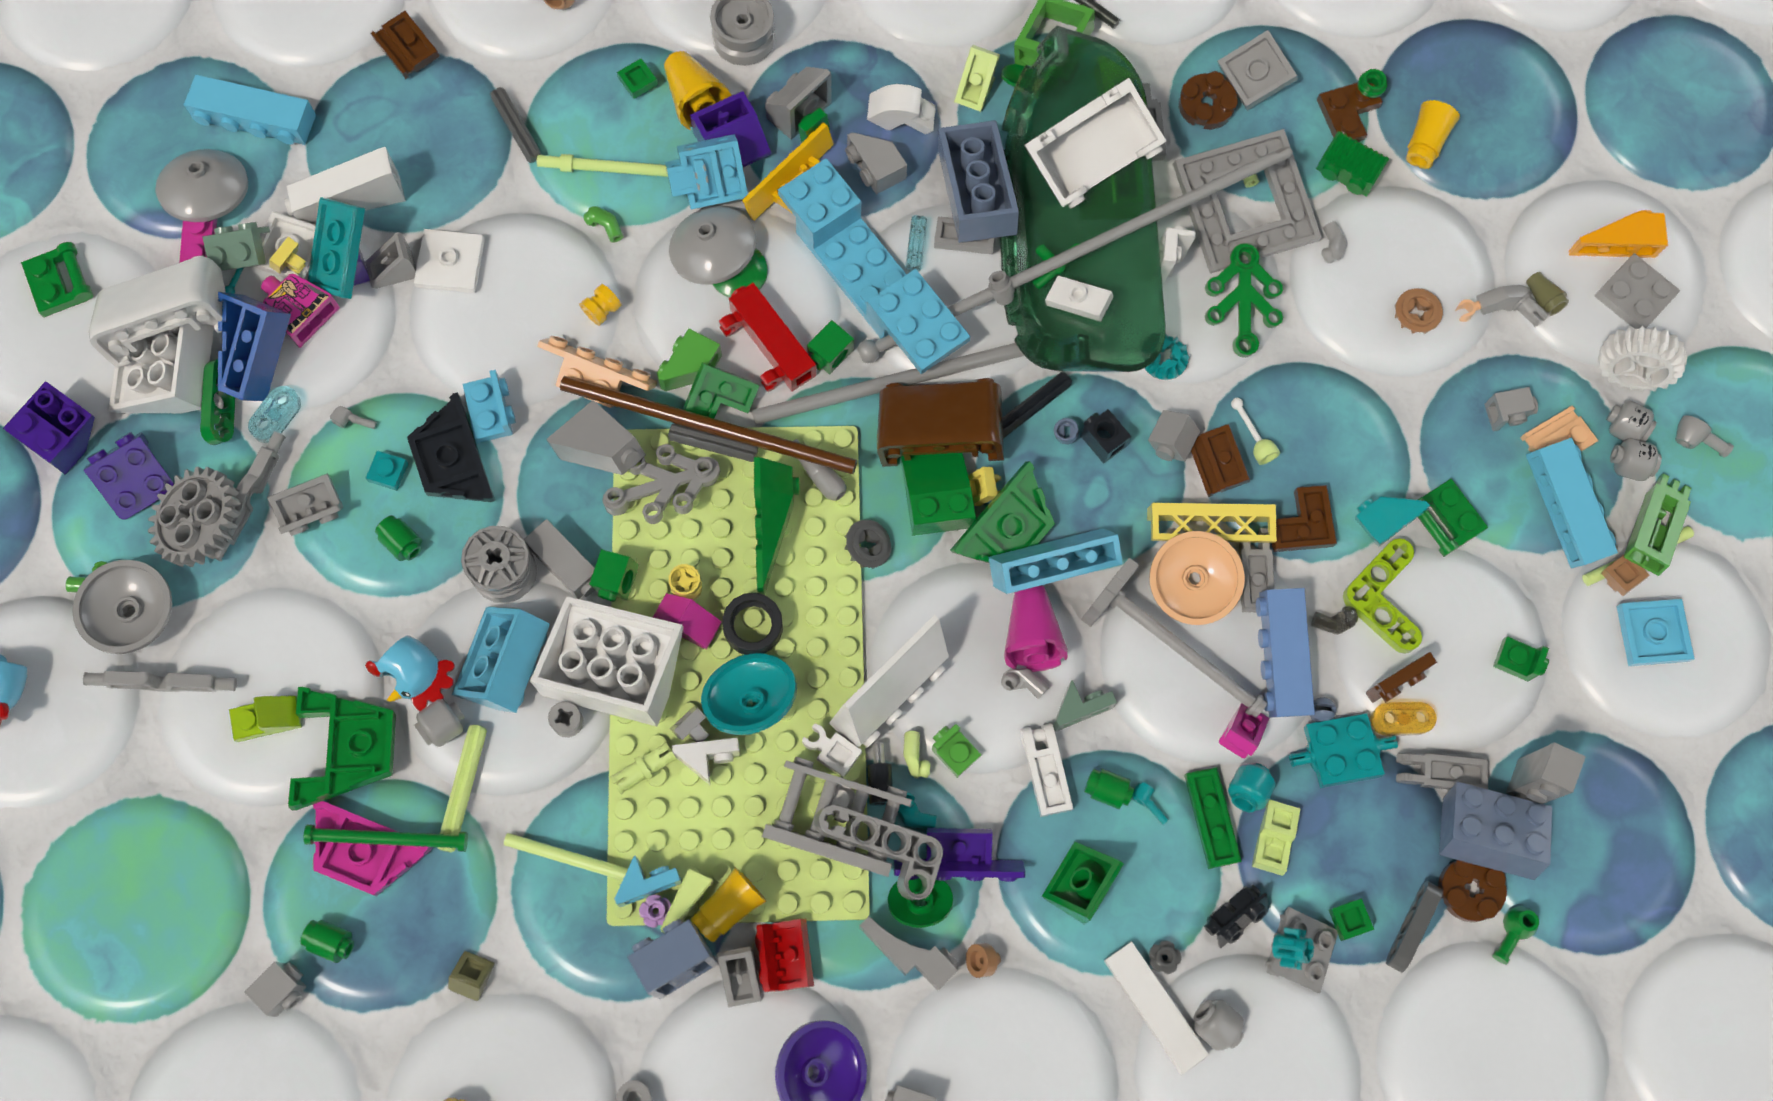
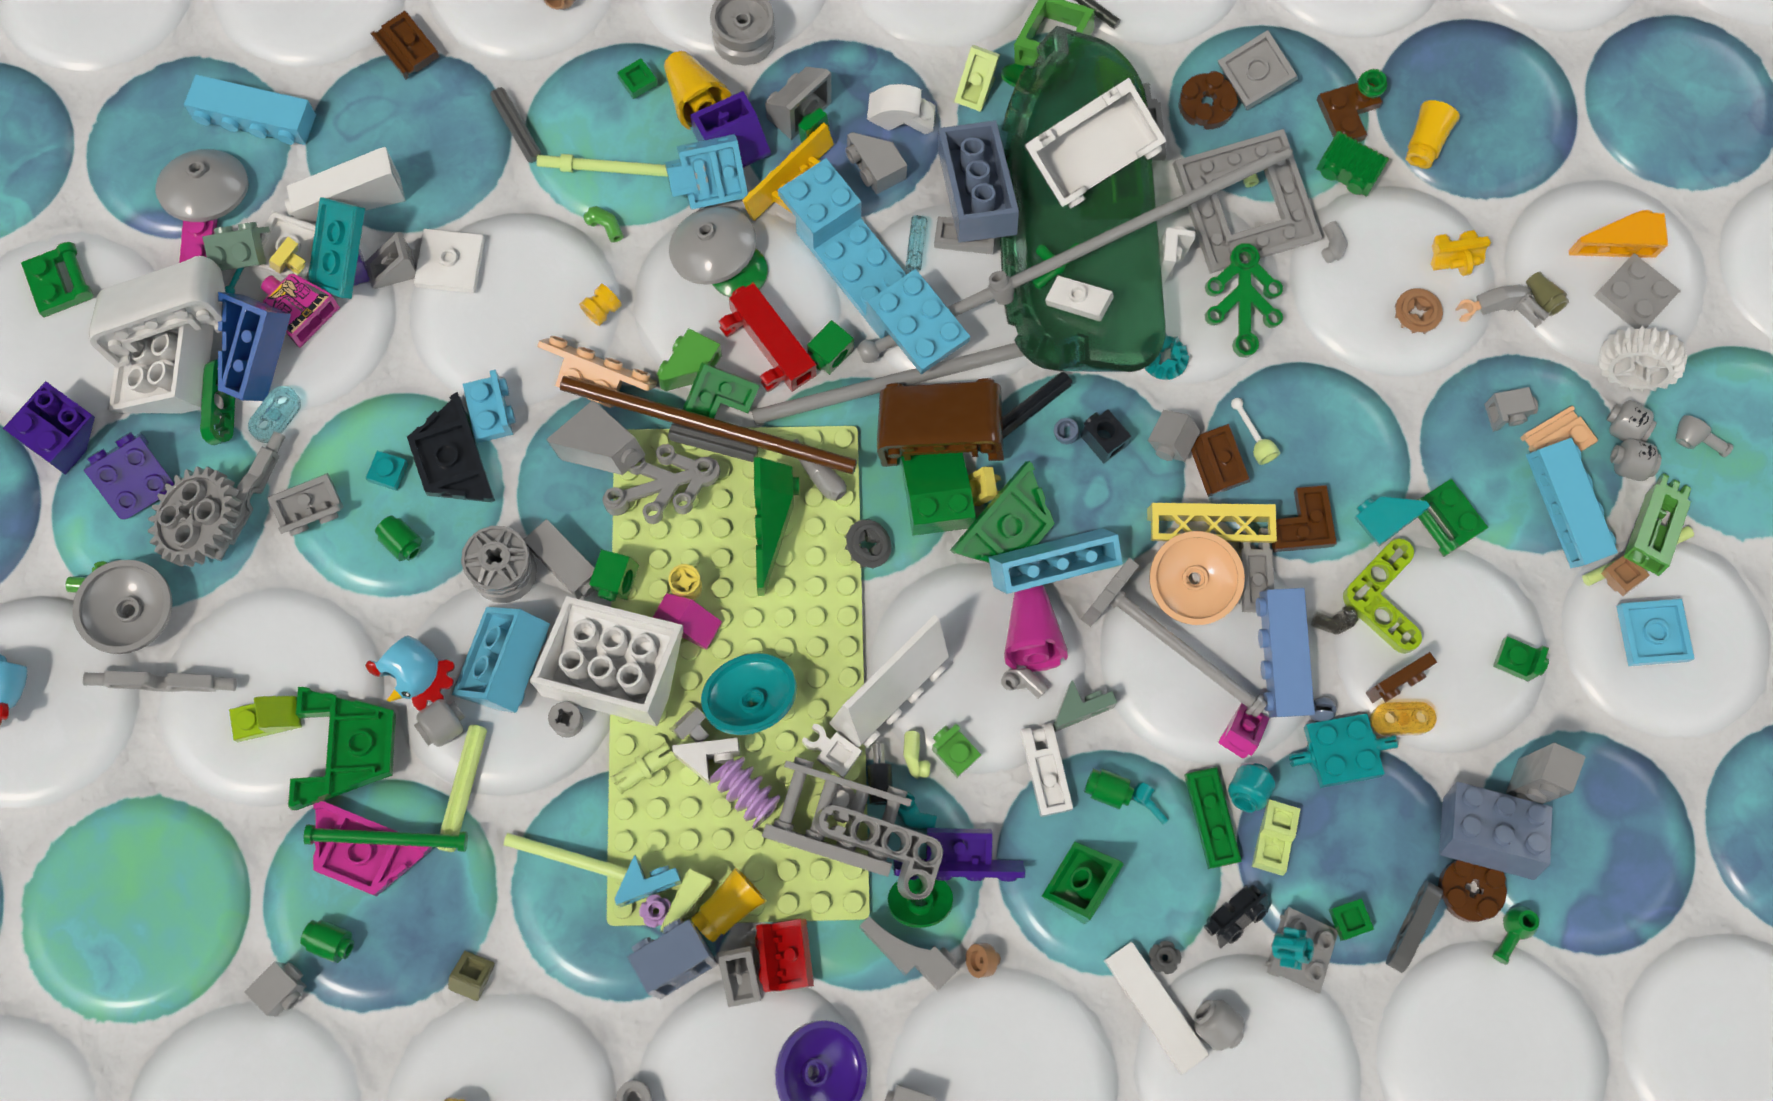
light grey hand [330,406,377,429] -> none
black tyre [722,593,783,655] -> none
light grey hinge [1396,753,1488,790] -> none
none -> lavender piece [709,757,780,829]
none -> yellow hips [1430,230,1491,276]

